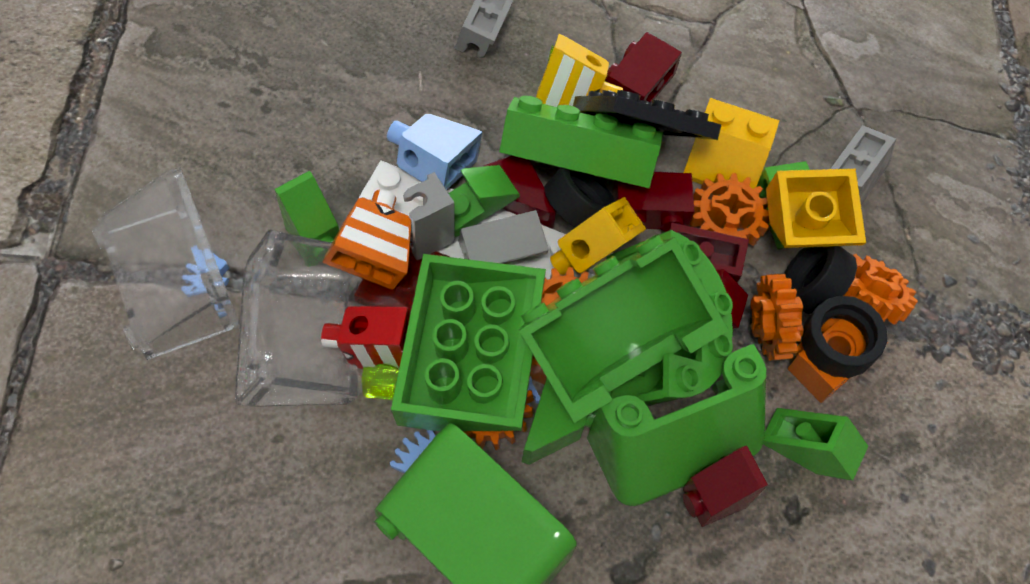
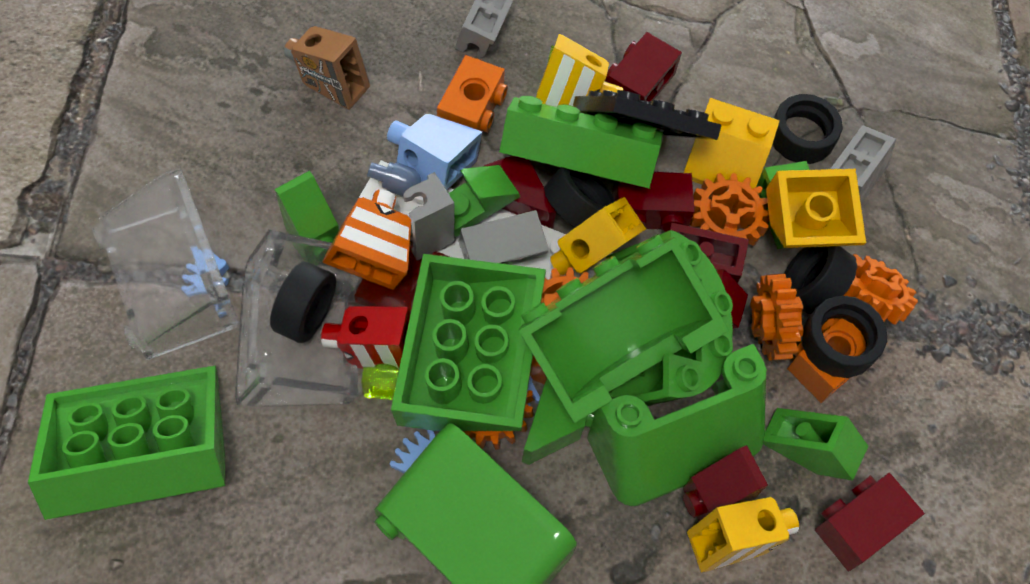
none -> bright green slope [28,365,225,520]
none -> black tyre [270,261,337,343]
none -> medium nougat torso [284,26,370,110]
none -> sand blue cylinder [367,162,421,196]
none -> orange brick [437,55,508,132]
none -> yellow torso [687,497,799,573]
none -> black tyre [773,94,843,164]
none -> dark red brick [815,472,925,572]

